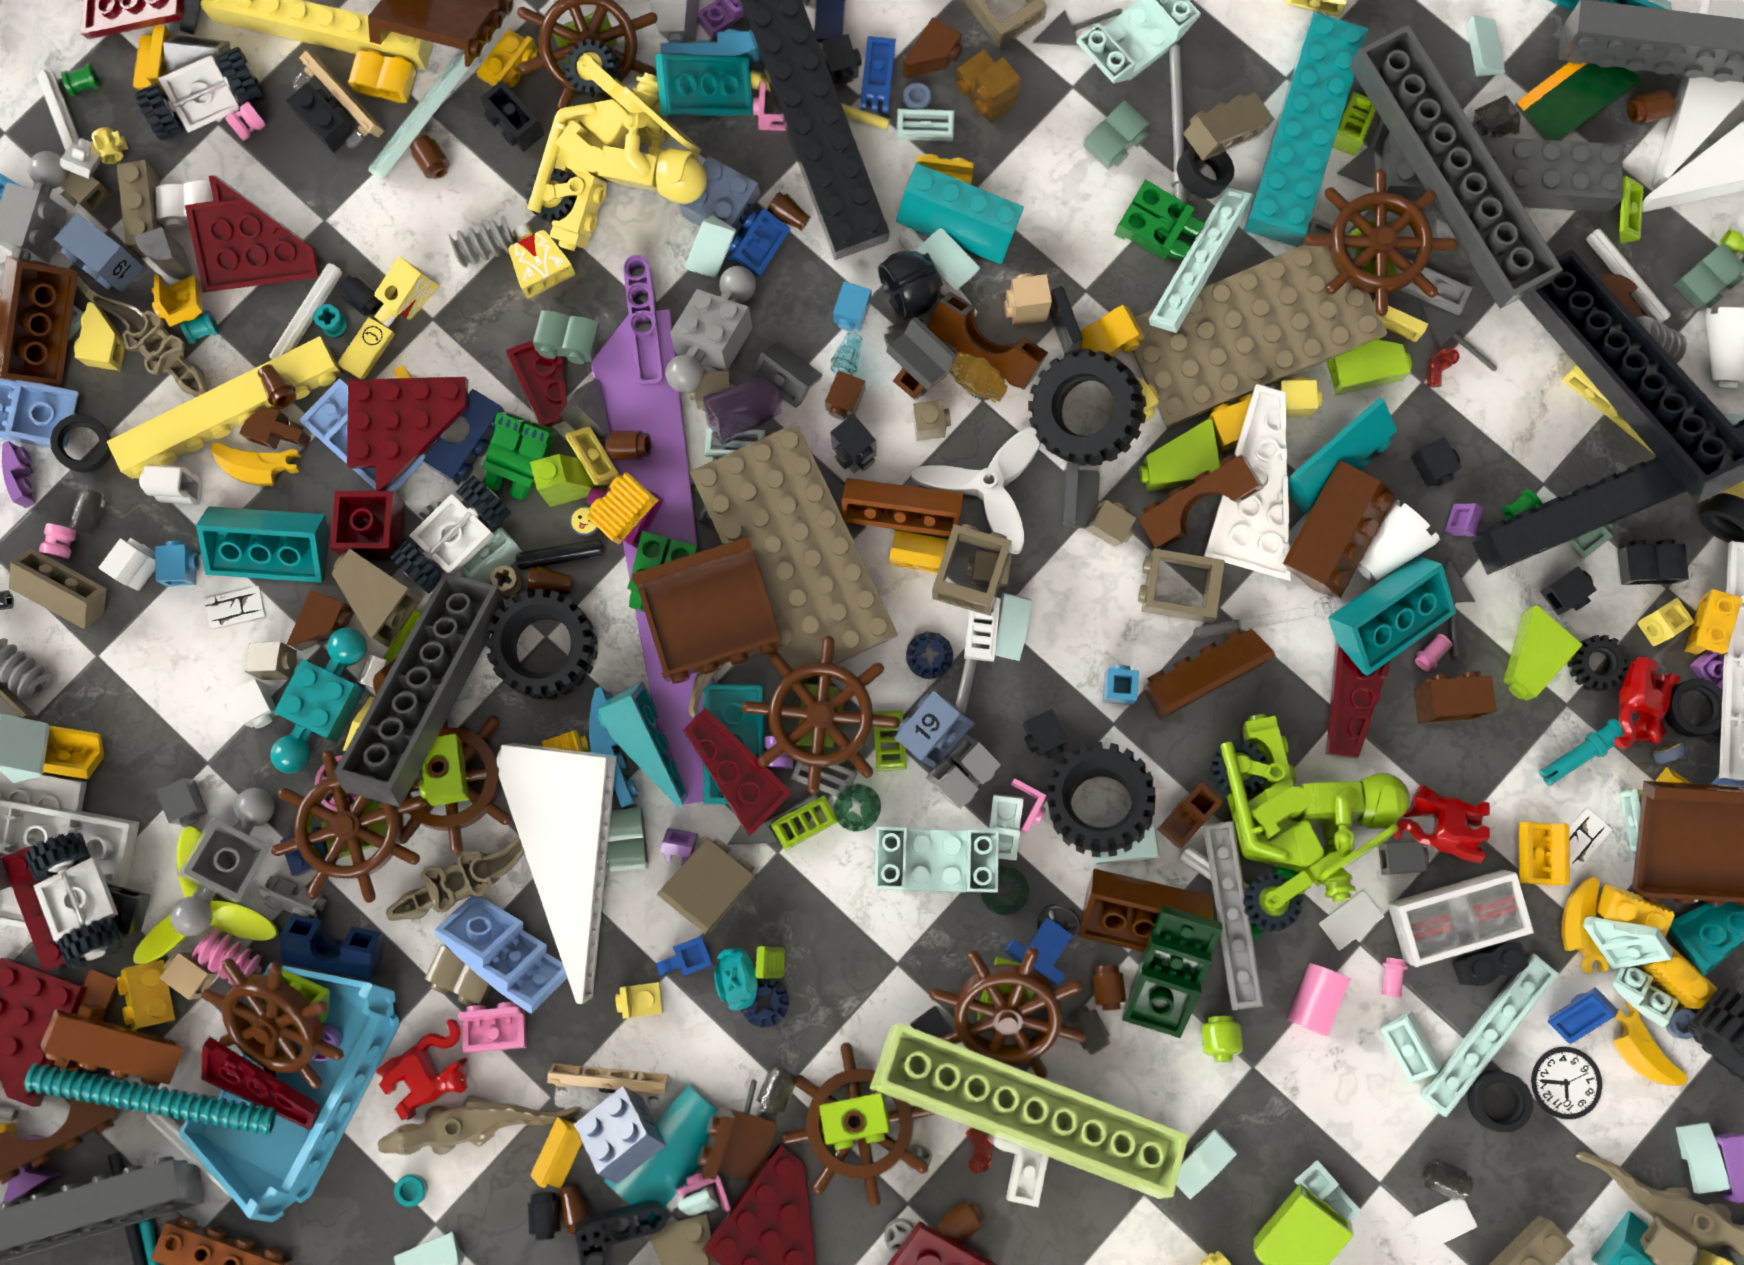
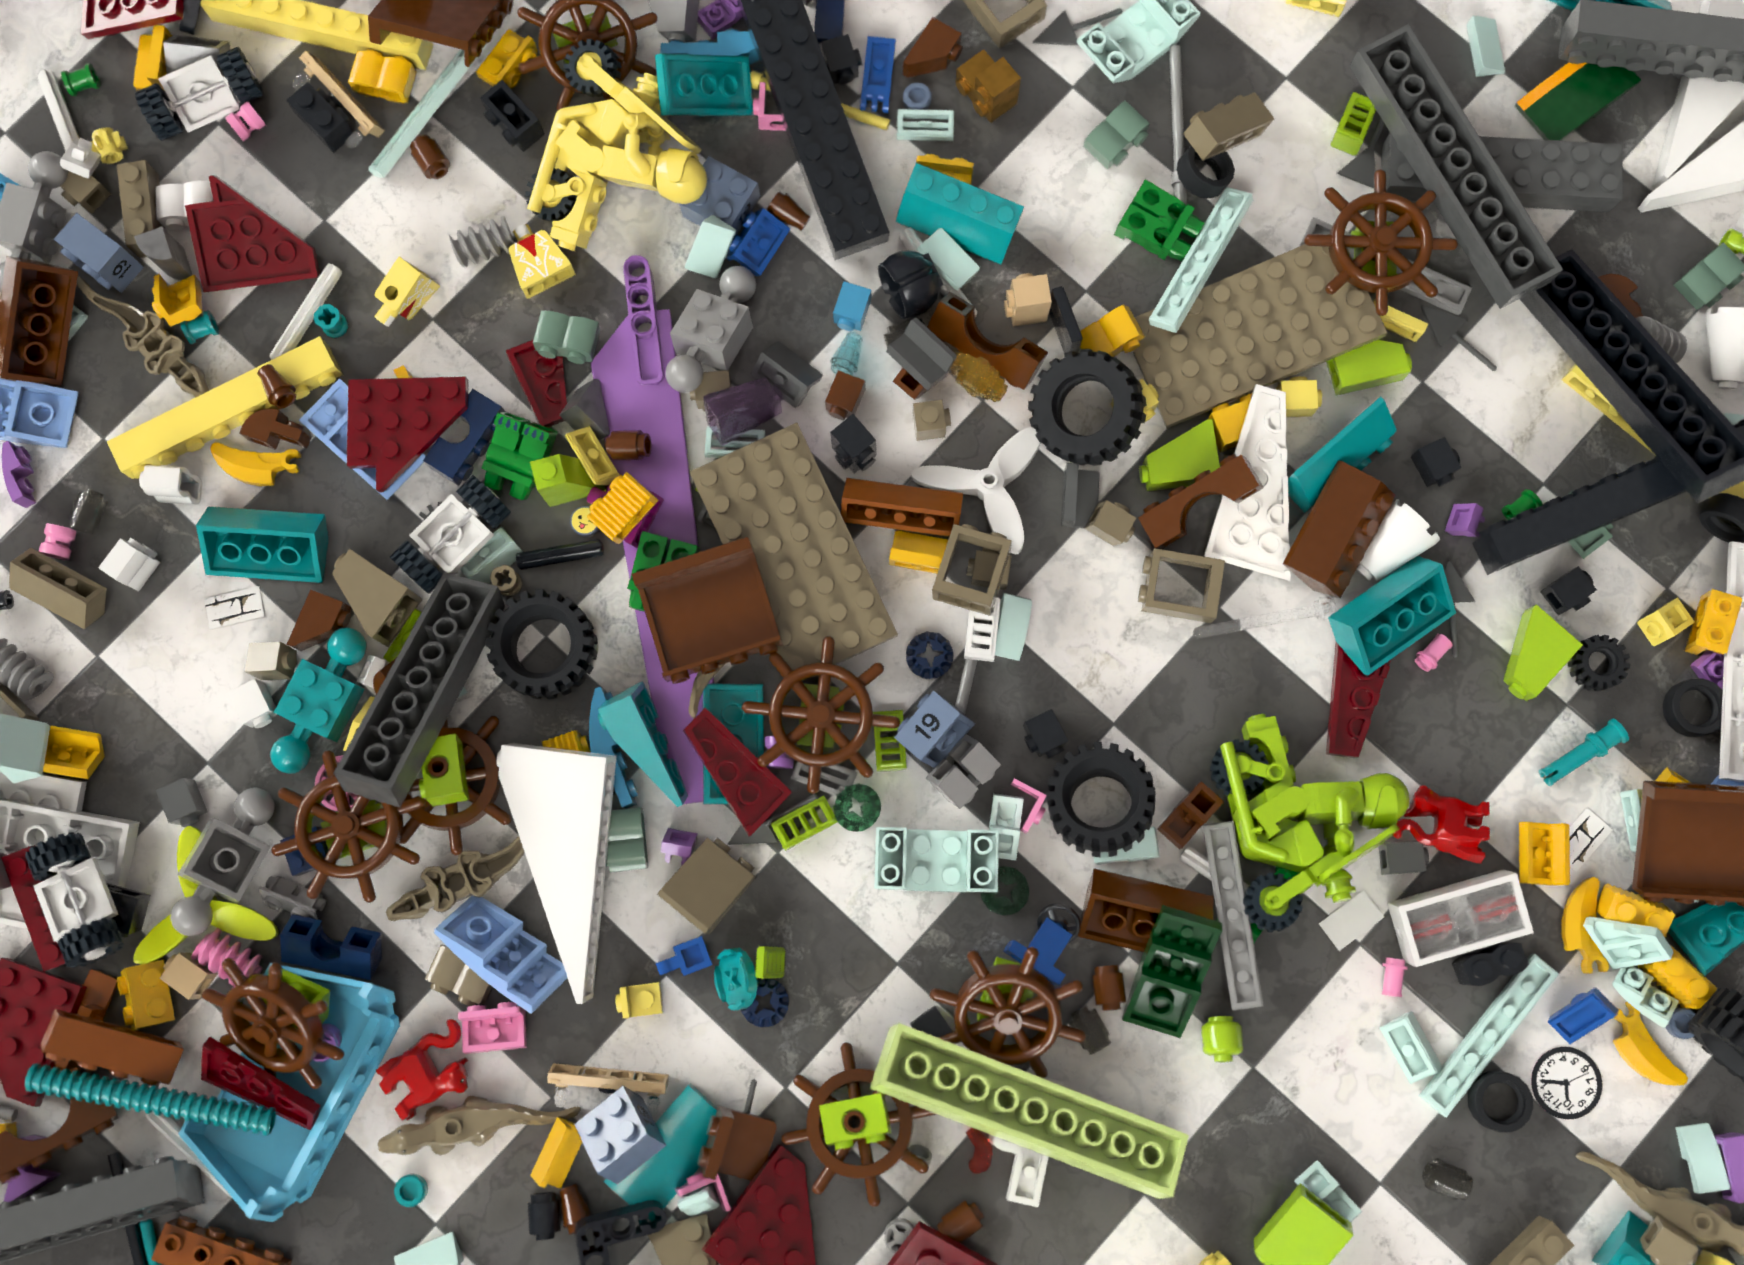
black tyre [50,414,112,473] -> none
light yellow slope [74,302,126,371] -> none
dark azure brick [155,541,200,587] -> none
dark red brick [330,491,404,558] -> none
light yellow tile [337,317,395,379] -> none
black brick [338,274,383,316] -> none
reddish brown cone [527,566,571,594] -> none
clear smoke brick [756,1066,796,1116] -> none
dark azure brick [1103,665,1139,705] -> none
reddish brown slope [1143,628,1276,720] -> none
light aqua slope [1176,1129,1237,1199] -> none
teal brick [1243,12,1369,247] -> none
bright pink brick [1286,963,1350,1036] -> none
white sticker [1409,1195,1478,1252] -> none
reddish brown brick [1413,671,1497,724] -> none
clear red arm [1427,348,1460,388] -> none
clear smoke brick [1472,95,1520,137] -> none
white axle [1586,229,1671,323] -> none
red animal [1614,657,1680,749] -> none
black brick [1618,539,1689,585] -> none
lime slope [1620,176,1644,244] -> none
reddish brown brick [1627,89,1676,124] -> none
sand blue tile [1652,742,1687,764] -> none

